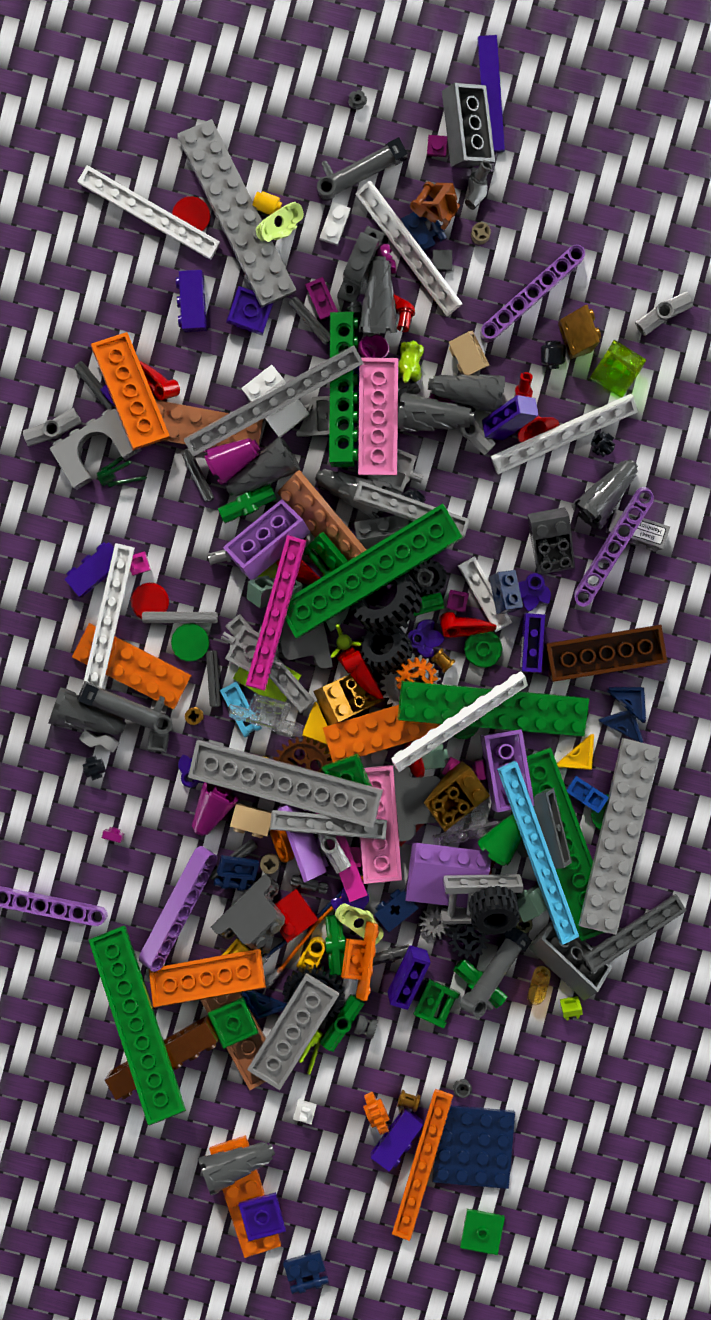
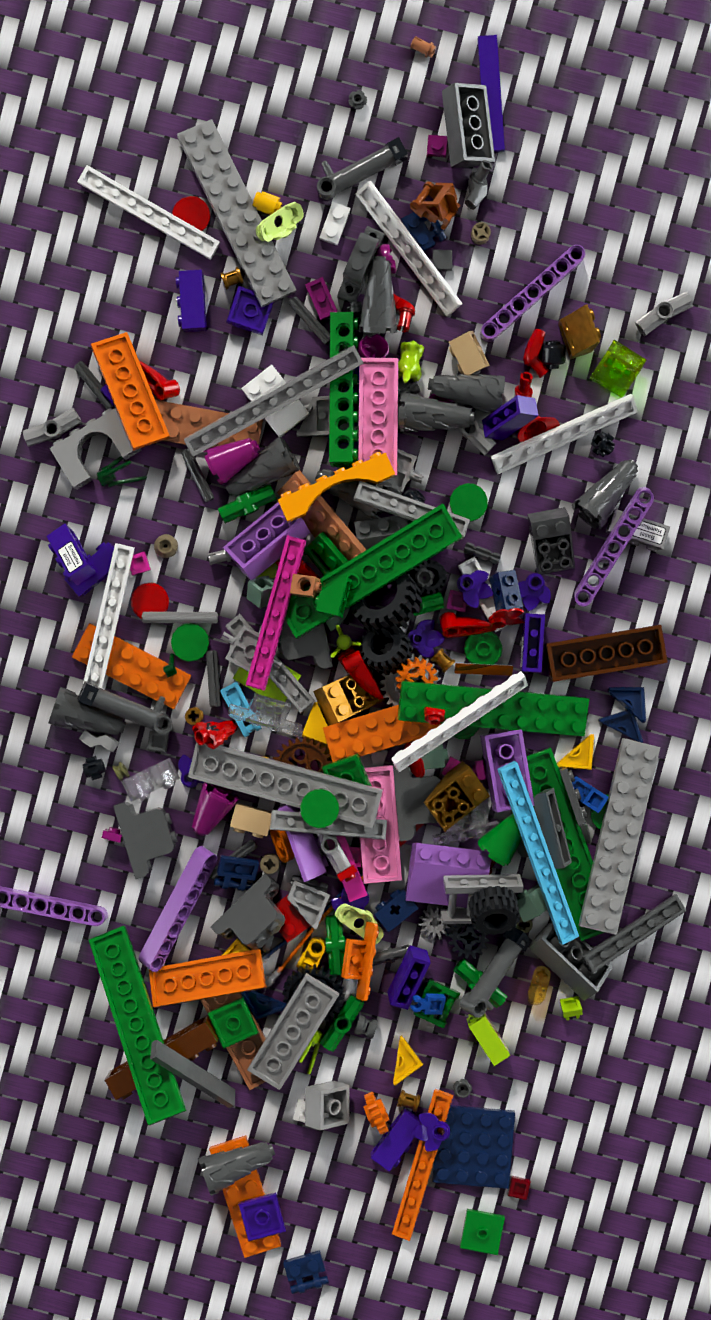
none -> dark purple brick [46,524,97,586]
none -> olive bush [112,762,130,781]
none -> dark grey brick [113,802,178,879]
none -> clear brick [121,758,180,802]
none -> dark grey tile [150,1040,235,1108]
none -> dark tan plate [154,534,178,558]
none -> dark green hand [163,653,177,678]
none -> red rock [192,721,238,749]
none -> pearl gold bush [220,267,244,290]
none -> light orange arch [278,452,395,523]
none -> light grey wing [287,881,330,930]
none -> nougat brick [290,574,322,598]
none -> green tile [300,789,339,828]
none -> light grey brick [305,1081,350,1130]
none -> green slope [315,577,352,618]
none -> red plate [337,864,358,882]
none -> yellow tile [393,1035,423,1086]
none -> nougat pin [410,36,436,57]
none -> blue plate [410,993,446,1015]
none -> dark purple plate [412,1112,450,1151]
none -> red plate [424,707,445,725]
none -> green tile [449,483,488,522]
none -> orange sticker [455,663,513,676]
none -> dark purple plate [457,570,493,608]
none -> dark grey axle [464,542,501,564]
none -> lime brick [466,1013,511,1066]
none -> red plate [488,608,524,628]
none -> dark red tile [508,1176,531,1200]
none -> red arm [523,329,549,378]
none -> dark grey plate [559,767,588,826]

